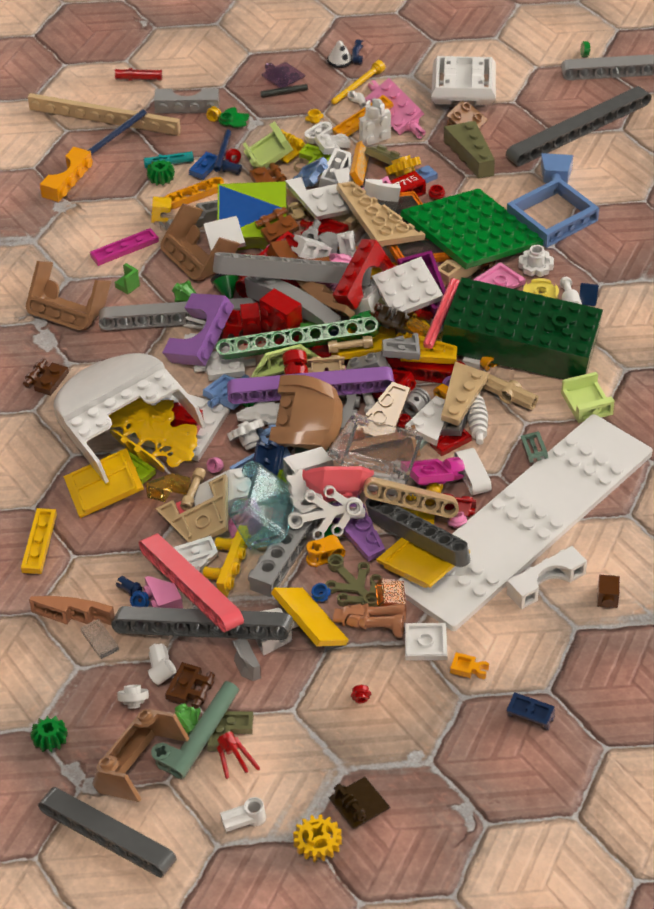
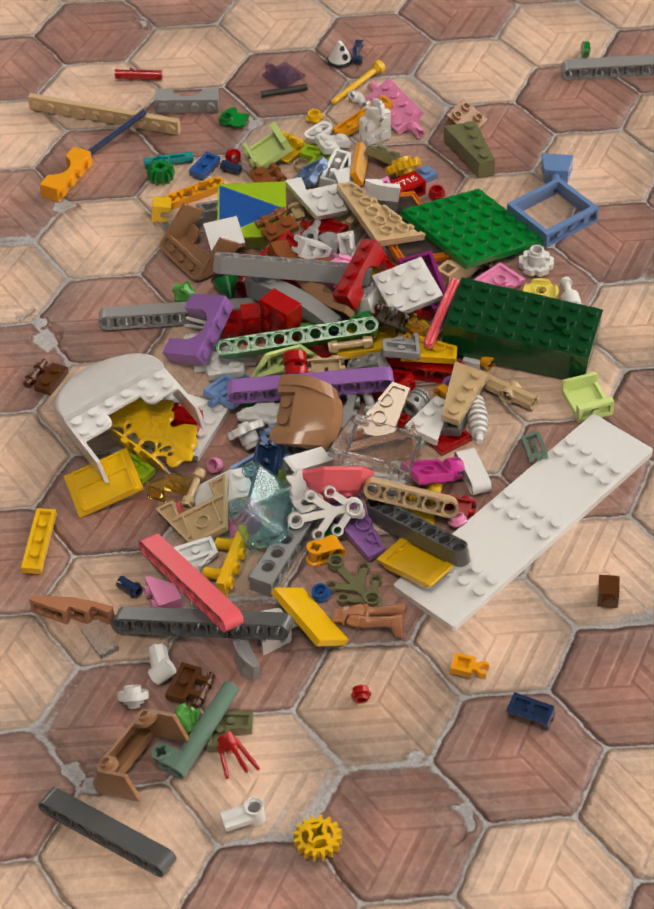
medium nougat windscreen [26,261,111,330] -> none
green gear [30,716,68,753] -> none
dark pink tile [90,228,159,266] -> none
bright green panel [115,263,140,294] -> none
blue plate [130,590,150,607] -> none
yellow plate [206,106,221,122] -> none
dark blue piece [214,129,231,172] -> none
dark brown hinge [328,777,390,829] -> none
clear orange piece [375,578,406,607] -> none
white tile [405,623,447,661] -> none
white piece [431,56,496,105] -> none
dark grey beam [506,86,652,166] -> none
white arch [507,546,587,610] -> none
dark blue slope [579,283,599,306] -> none

